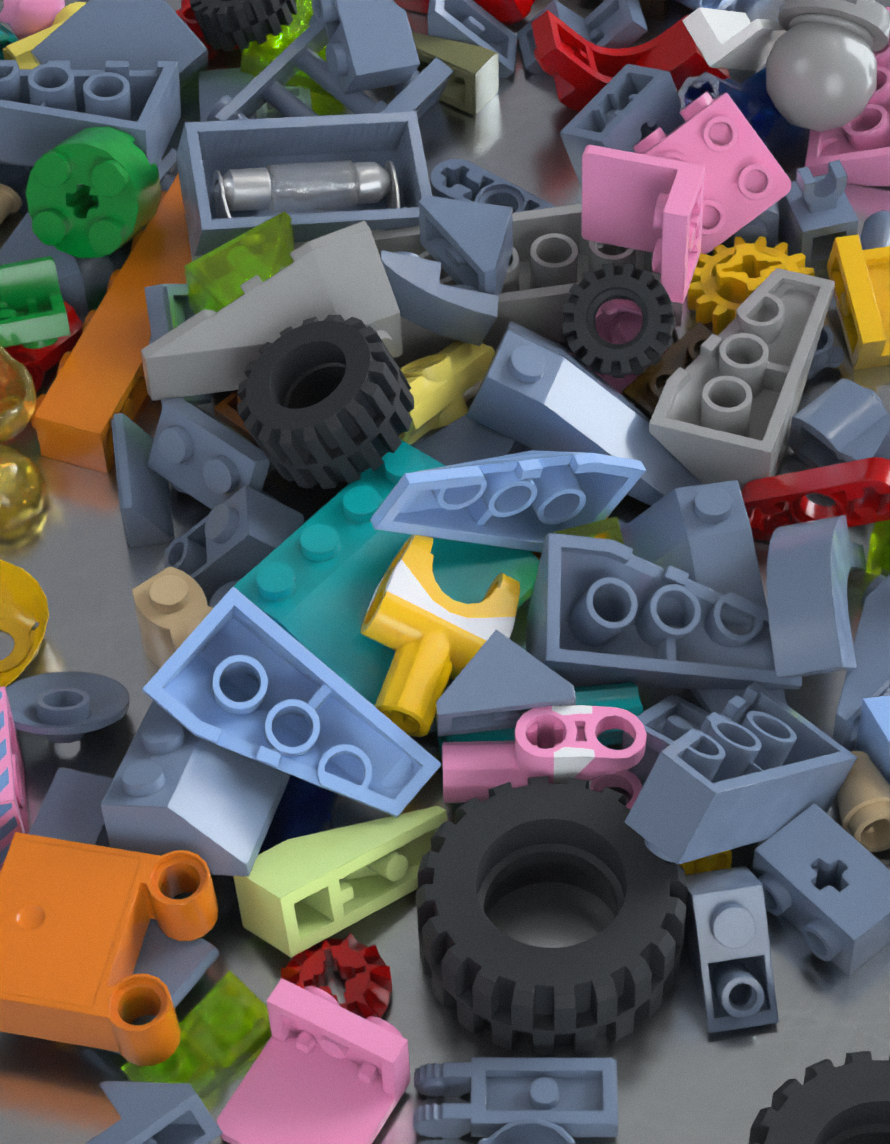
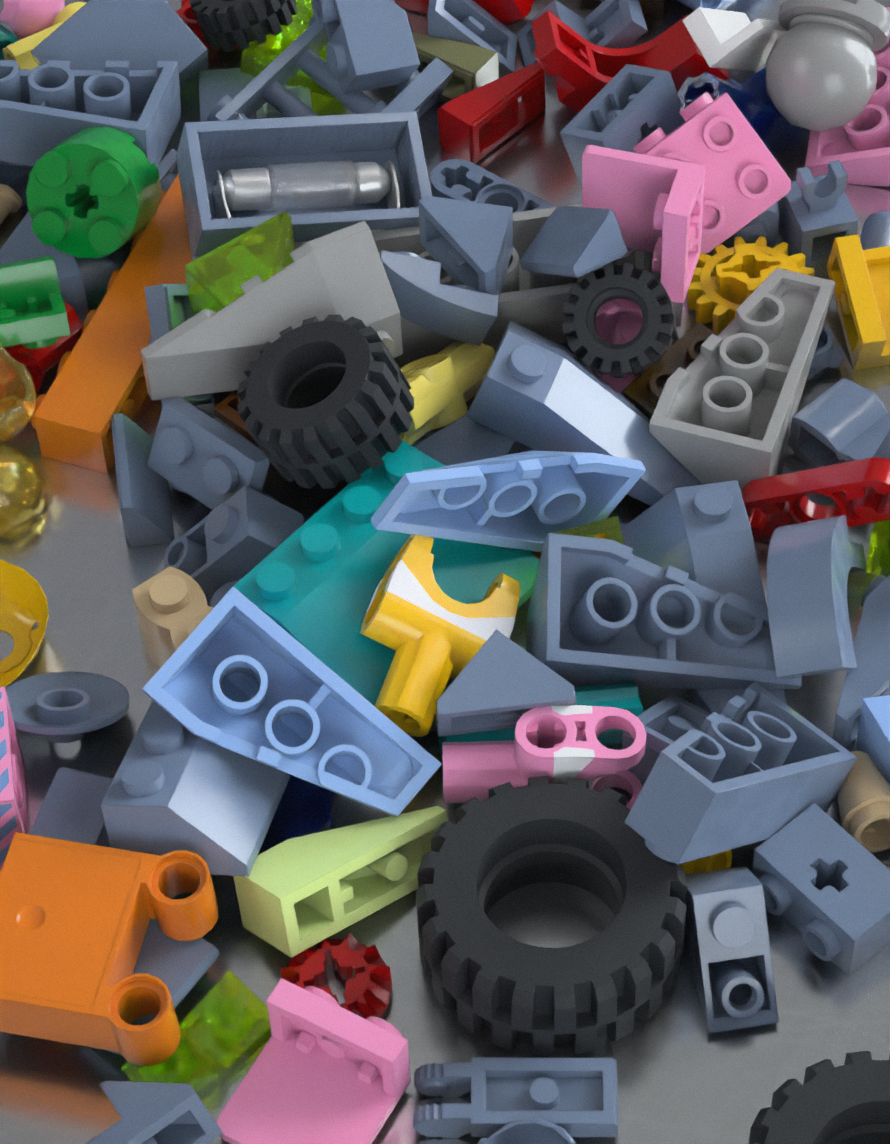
none -> red slope [438,62,546,164]
none -> sand blue slope [519,206,628,278]

